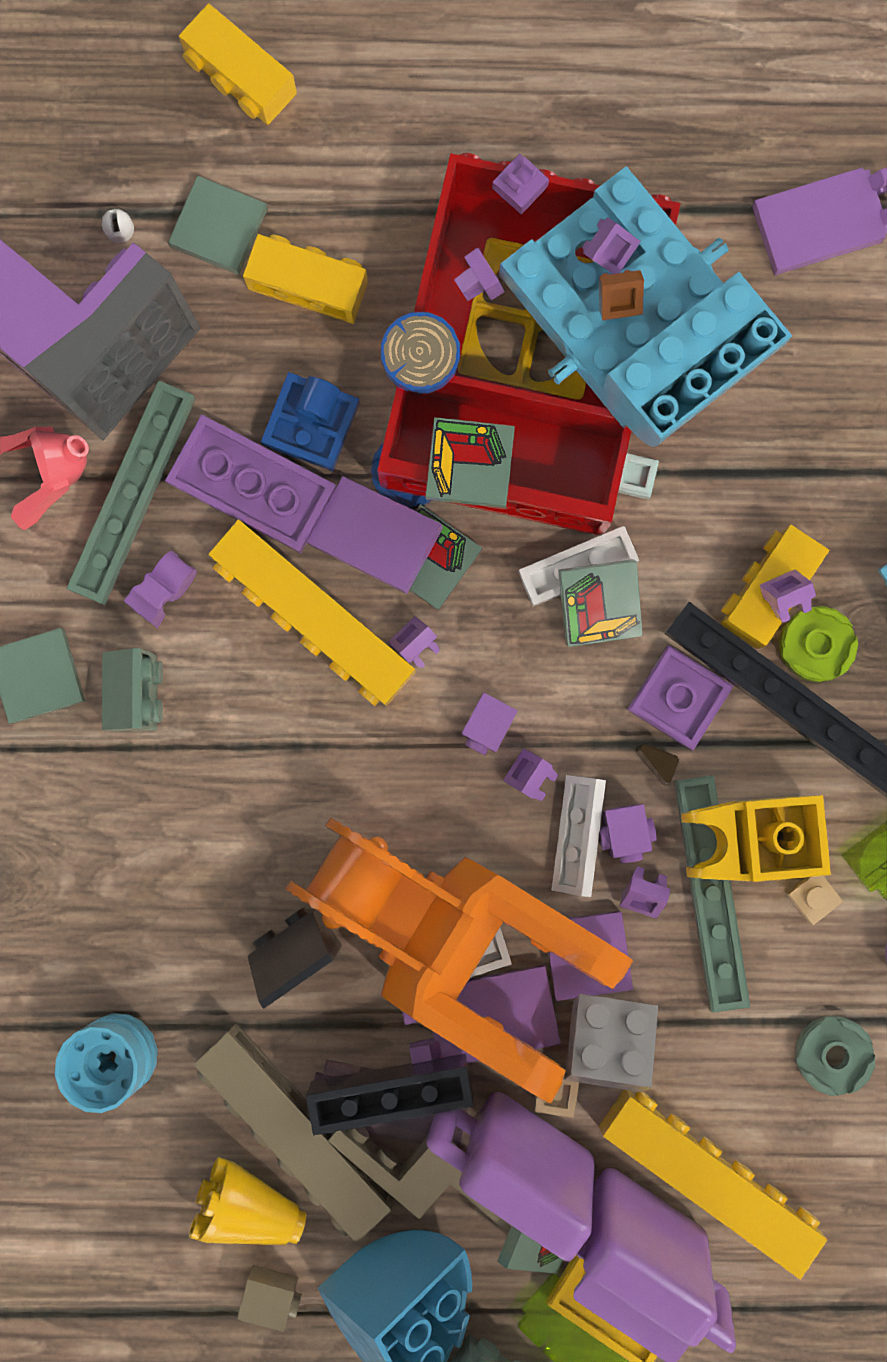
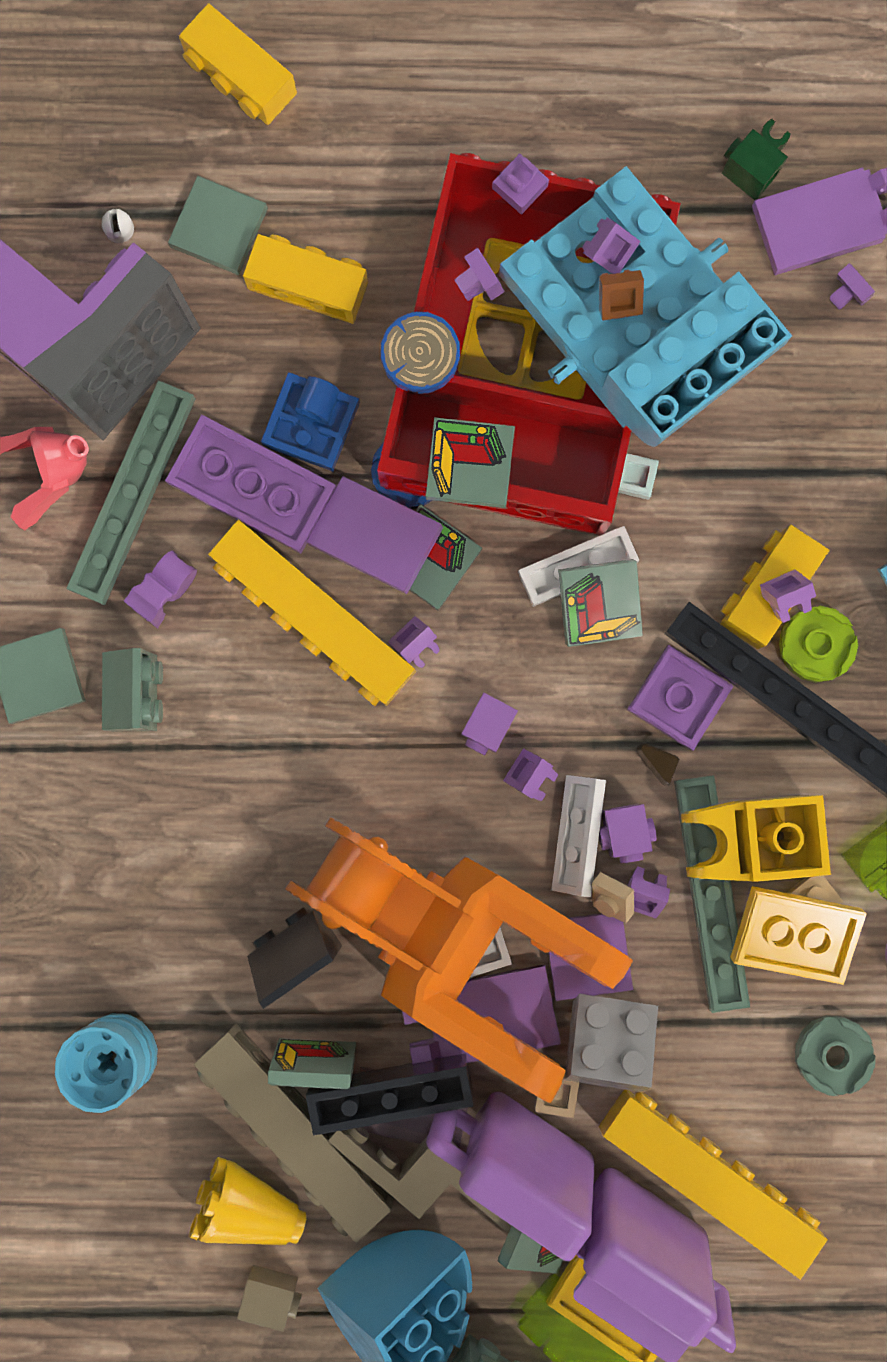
none -> sand green tile [268,1038,356,1089]
none -> tan plate [592,872,634,923]
none -> dark green brick [721,119,791,200]
none -> yellow tile [730,886,866,985]
none -> medium lavender tile [830,263,875,310]

